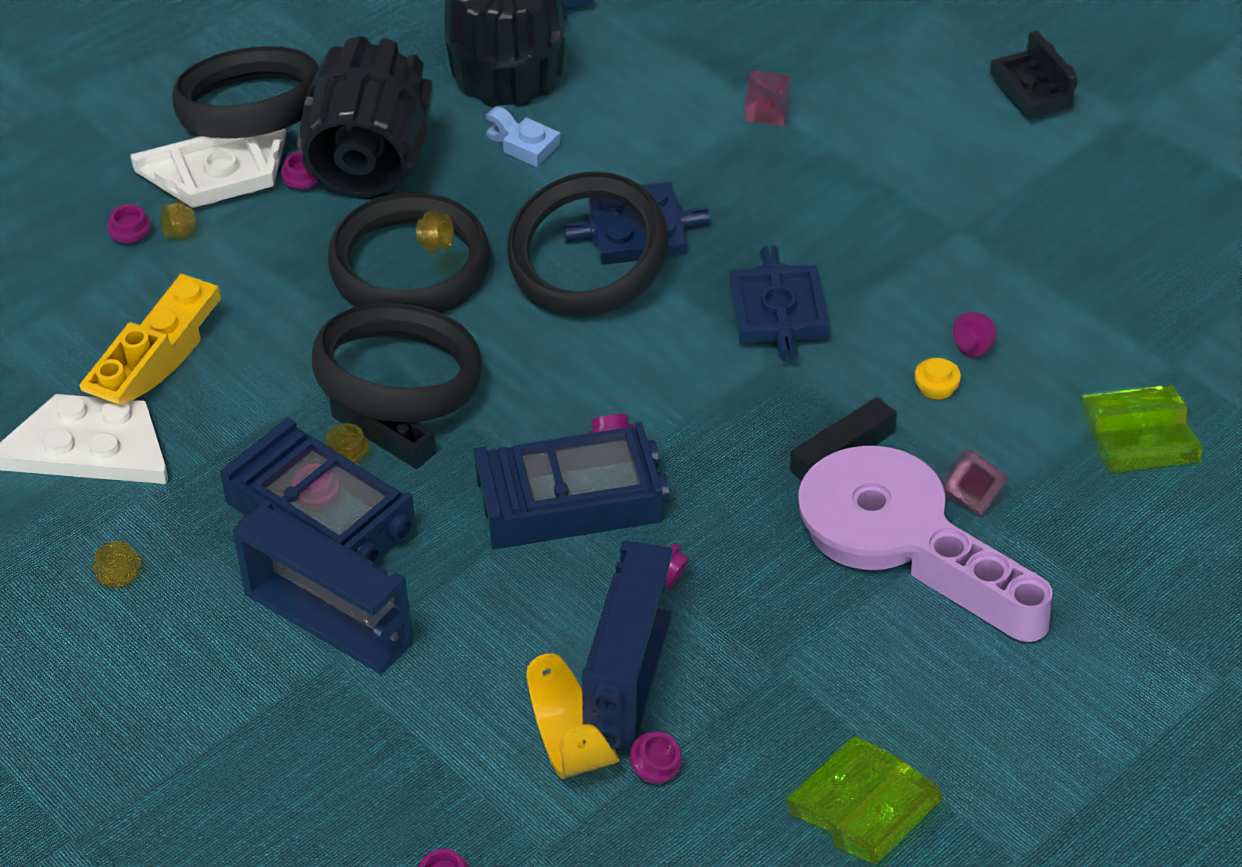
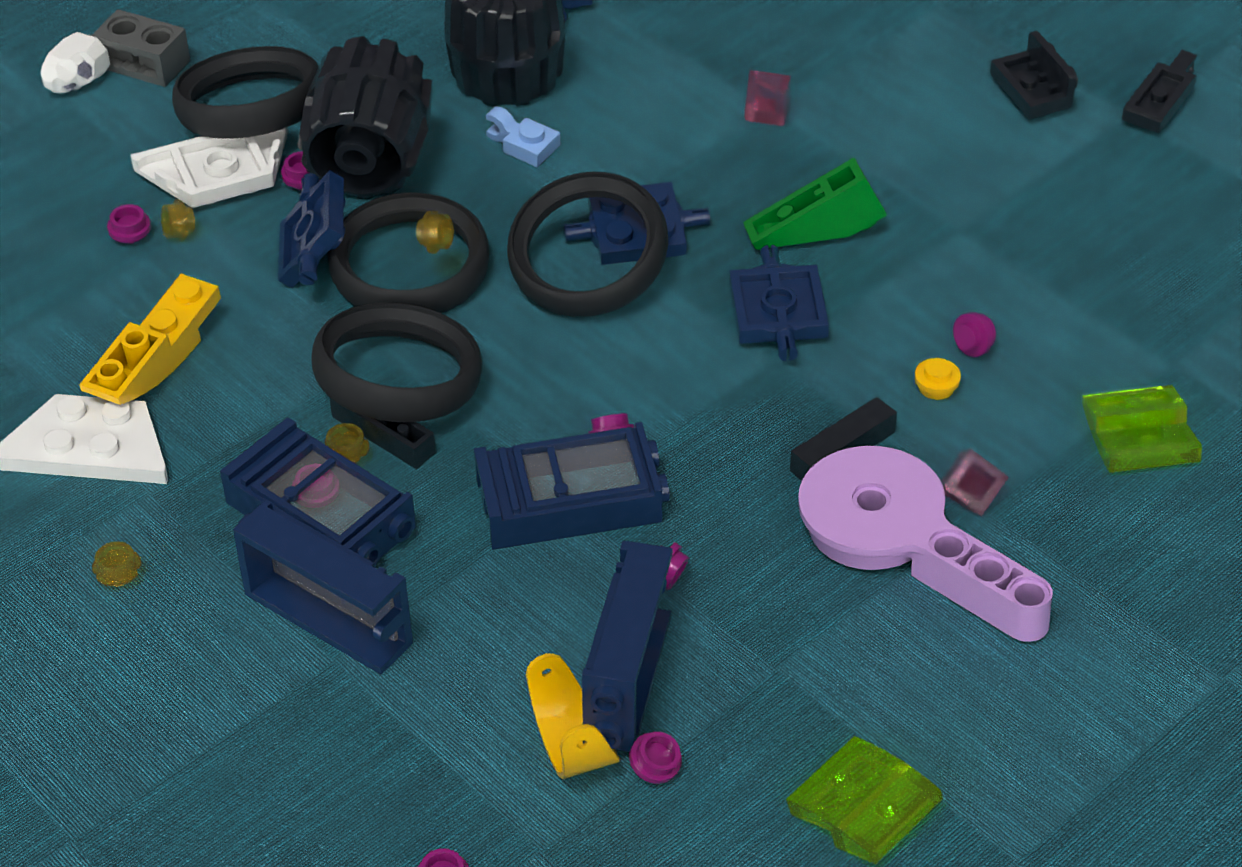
none -> white rock [41,32,110,94]
none -> dark grey brick [91,9,190,87]
none -> dark blue plate [278,170,346,288]
none -> green slope [743,157,887,250]
none -> black hinge [1121,49,1197,133]

